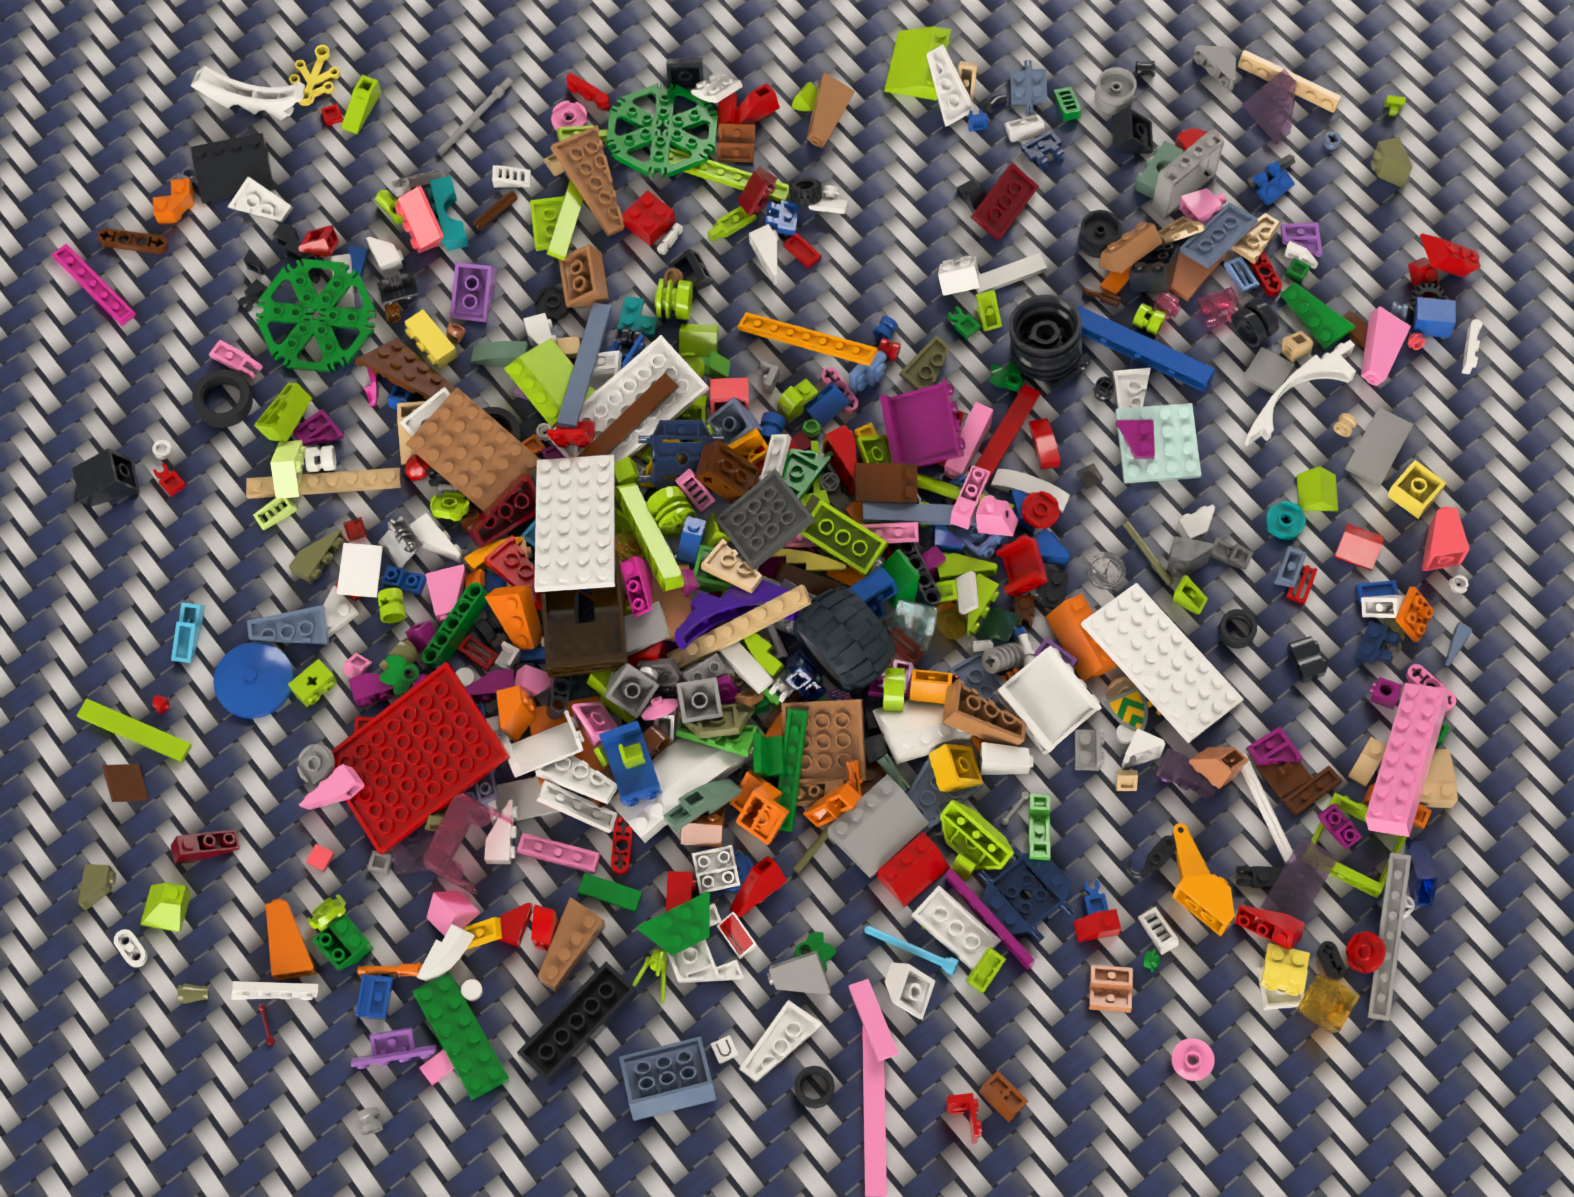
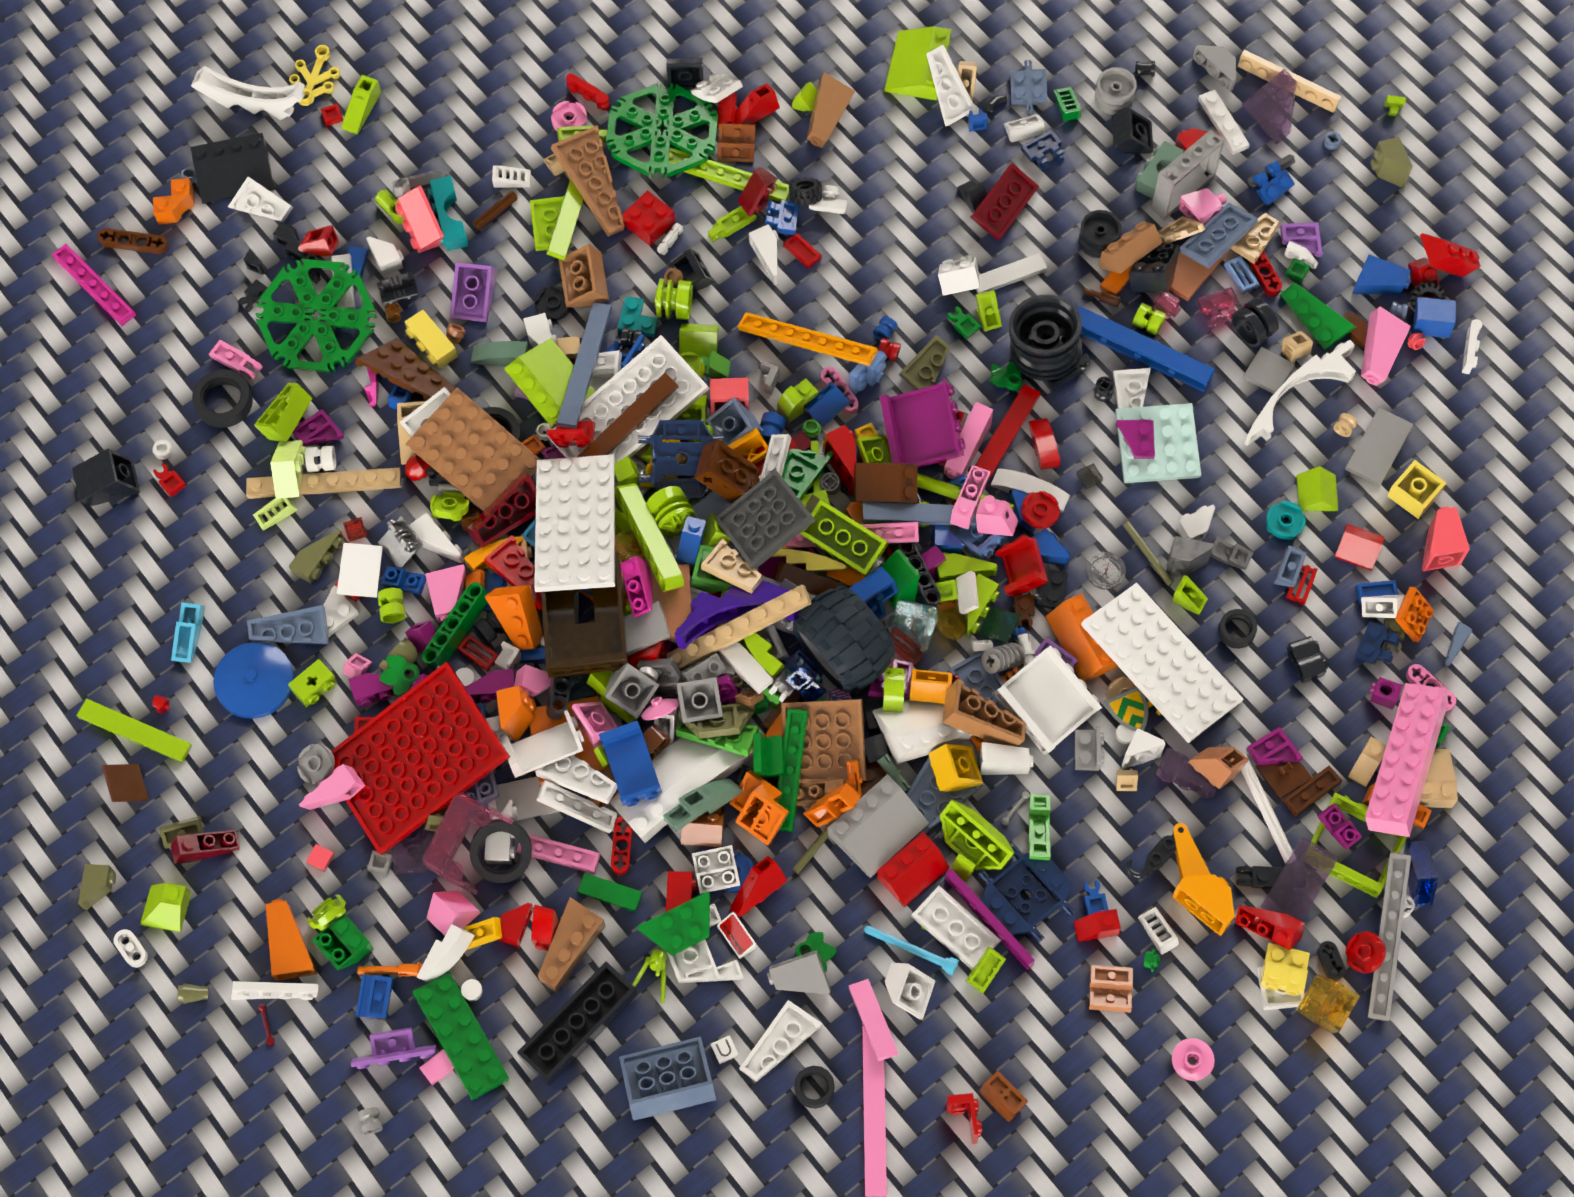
light grey bar [437,77,513,156] -> none
lime panel [618,742,646,769] -> none
bright pink slope [675,469,716,513] -> none
magenta slope [681,569,699,597] -> none
white plate [1449,575,1469,594] -> none
none -> olive slope [159,816,204,849]
none -> black tyre [470,819,532,883]
none -> white plate [1198,89,1250,155]
none -> blue slope [1352,254,1411,295]

